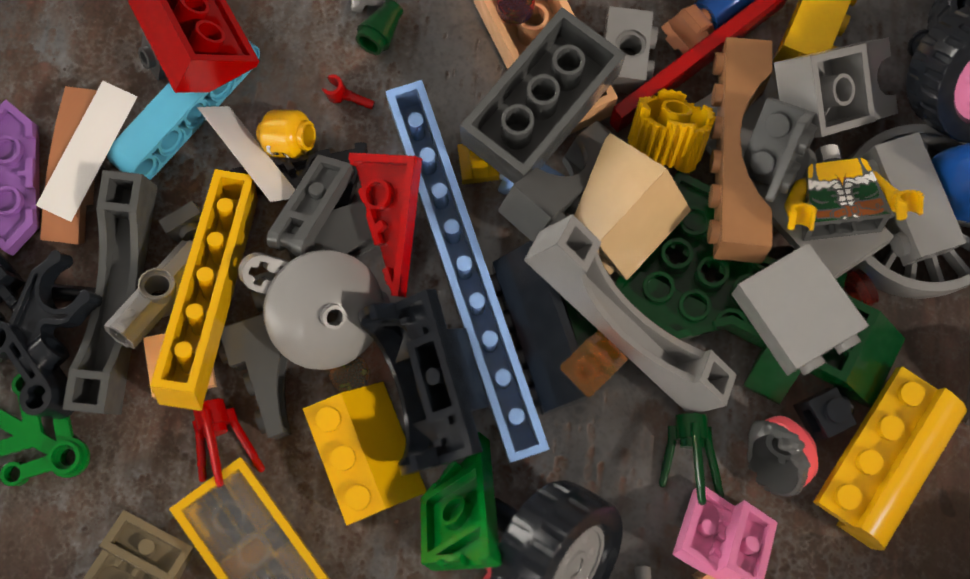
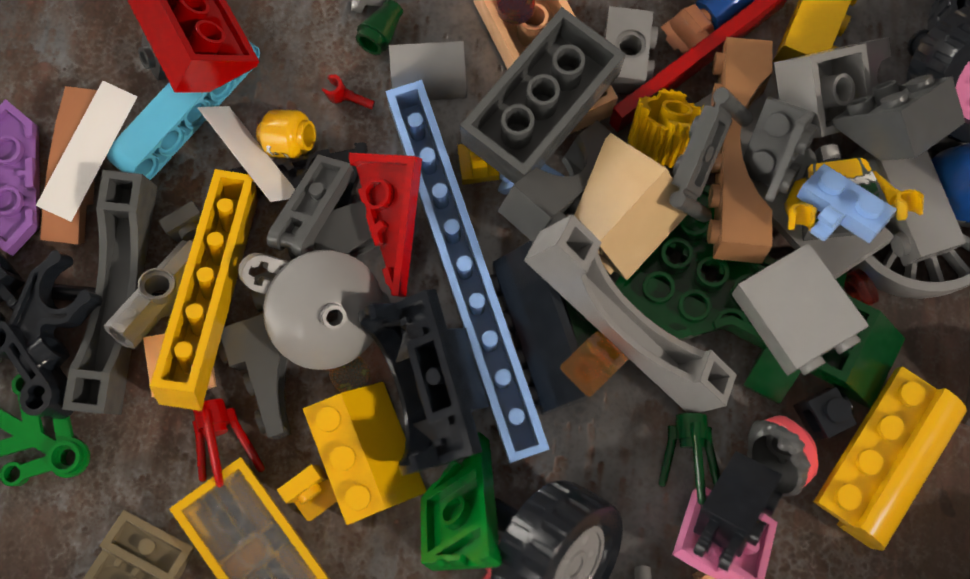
none -> yellow bracket [277,464,337,521]
none -> light grey brick [389,41,467,100]
none -> dark grey plate [669,87,753,223]
none -> black hinge [693,451,783,572]
none -> light blue plate [797,164,897,244]
none -> dark grey slope [832,74,966,161]

